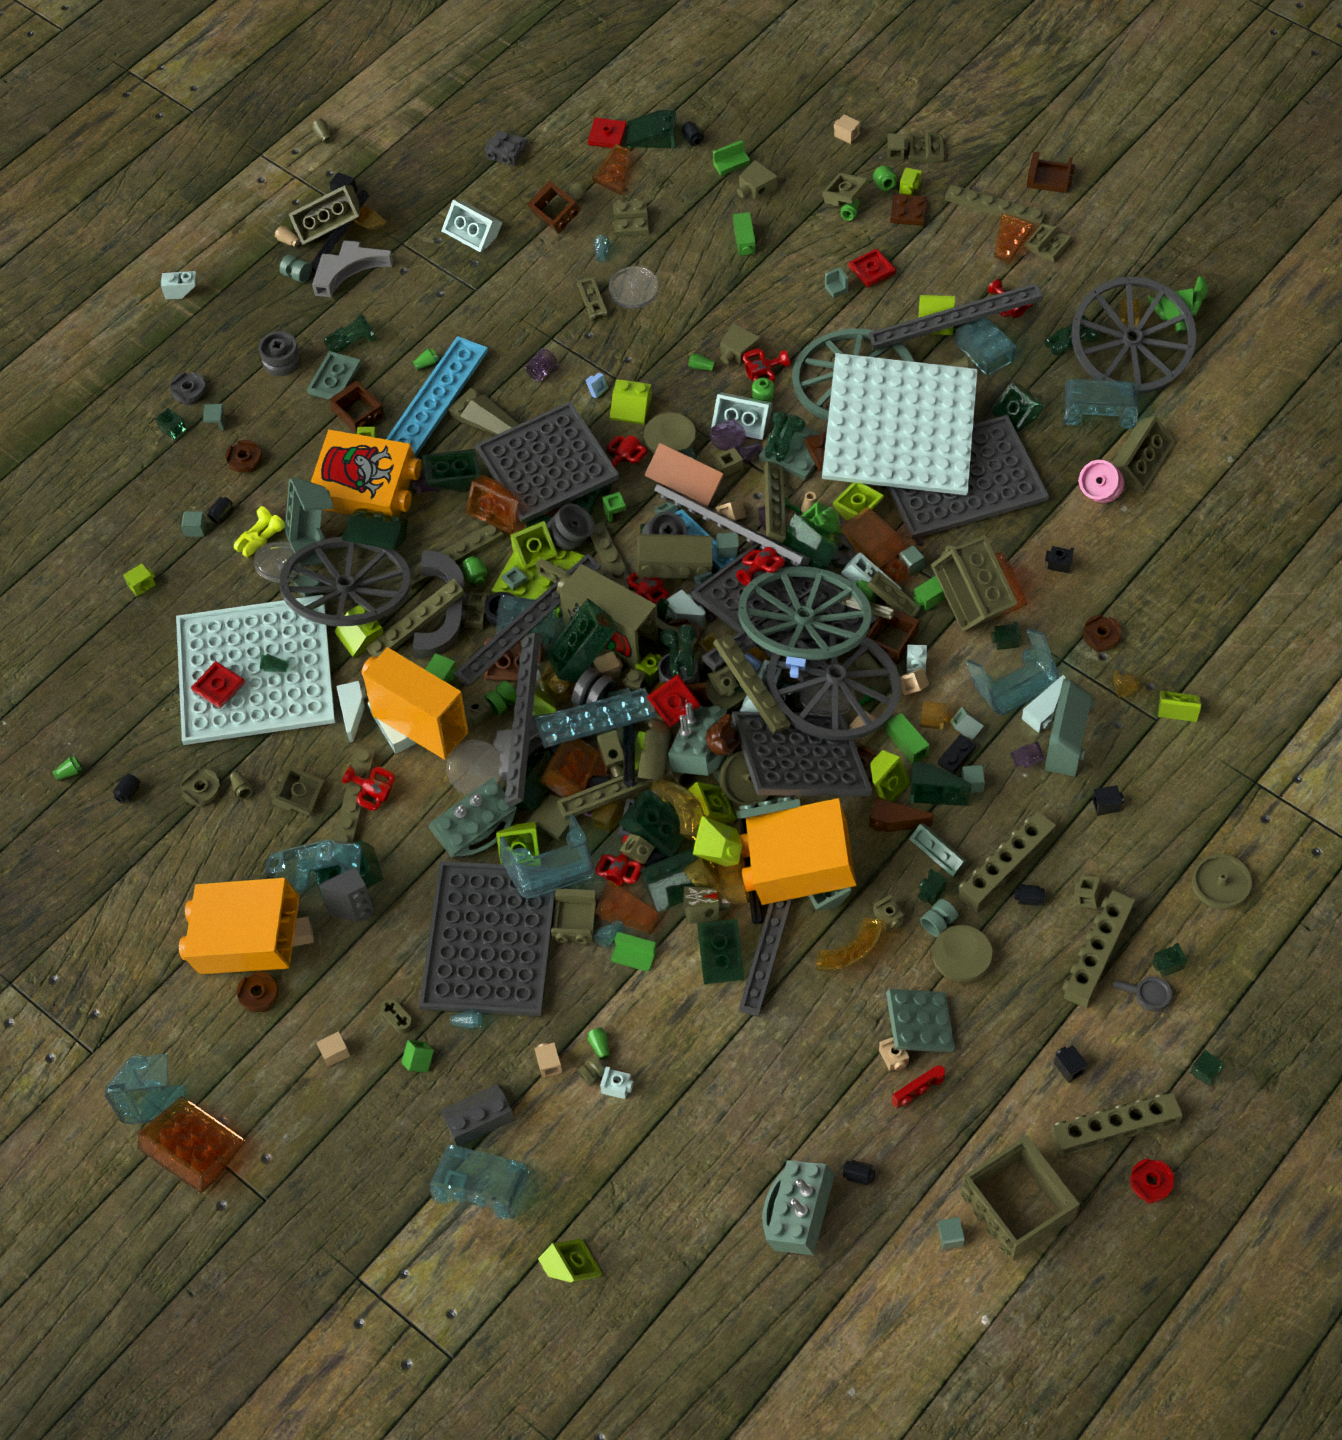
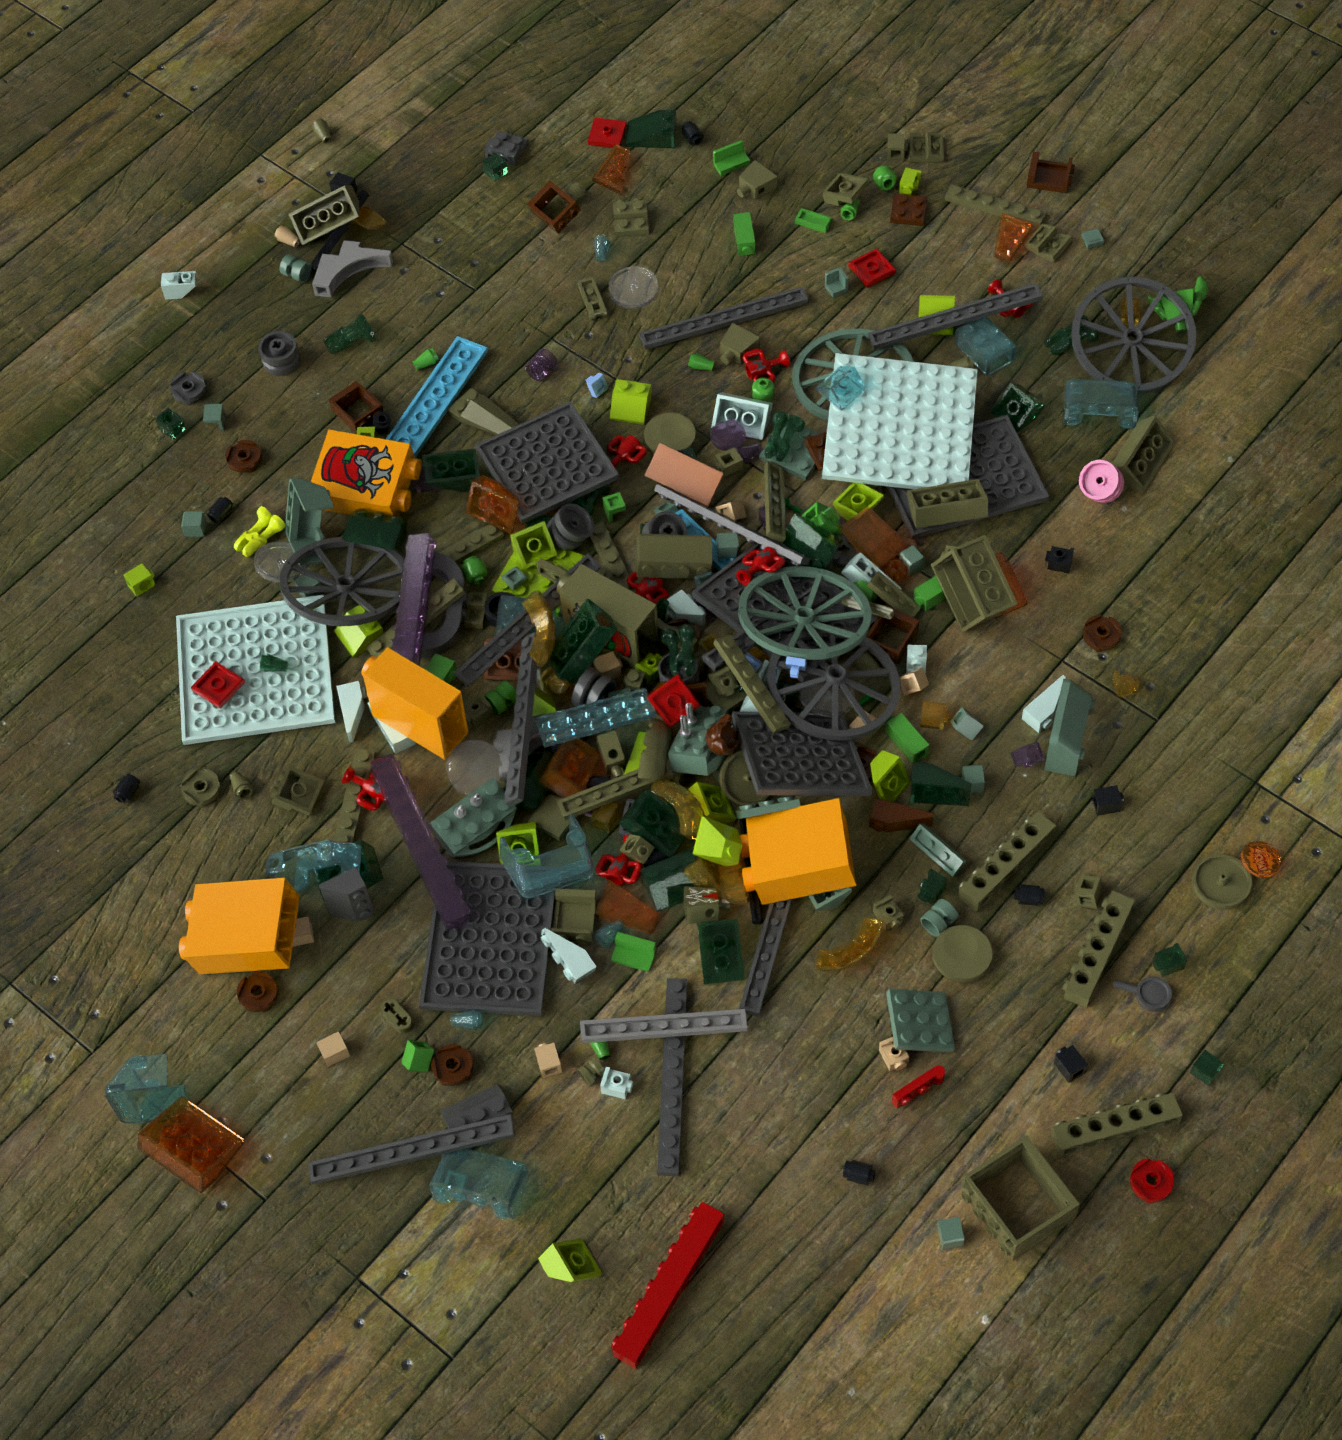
bright green cone [52,756,83,781] -> none
sand green plate [307,351,361,400] -> none
light aqua slope [441,200,503,252] -> none
black axle [623,709,635,788] -> none
sand green piece [762,1160,835,1255] -> none
tan cone [801,492,817,513] -> none
tan brick [834,115,860,144] -> none
black plate [937,734,976,774] -> none
clear light blue windscreen [966,628,1059,715] -> none
clear green brick [991,621,1021,650] -> none
lime slope [1158,690,1201,722] -> none
none -> dark grey plate [308,1114,516,1185]
none -> clear purple brick [370,754,471,931]
none -> black brick [372,412,391,435]
none -> clear purple brick [392,533,436,666]
none -> reddish brown plate [431,1044,474,1086]
none -> clear green piece [482,153,508,181]
none -> clear yellow brick [522,590,556,668]
none -> light aqua slope [541,928,596,984]
none -> light grey plate [580,1009,747,1043]
none -> red brick [611,1202,725,1369]
none -> dark grey plate [639,287,808,350]
none -> dark grey plate [657,978,688,1176]
none -> bright green tile [795,208,832,233]
none -> clear light blue slope [815,366,866,411]
none -> olive slope [907,479,988,528]
none -> sand green tile [1081,228,1104,249]
none -> clear orange tile [1240,841,1281,878]

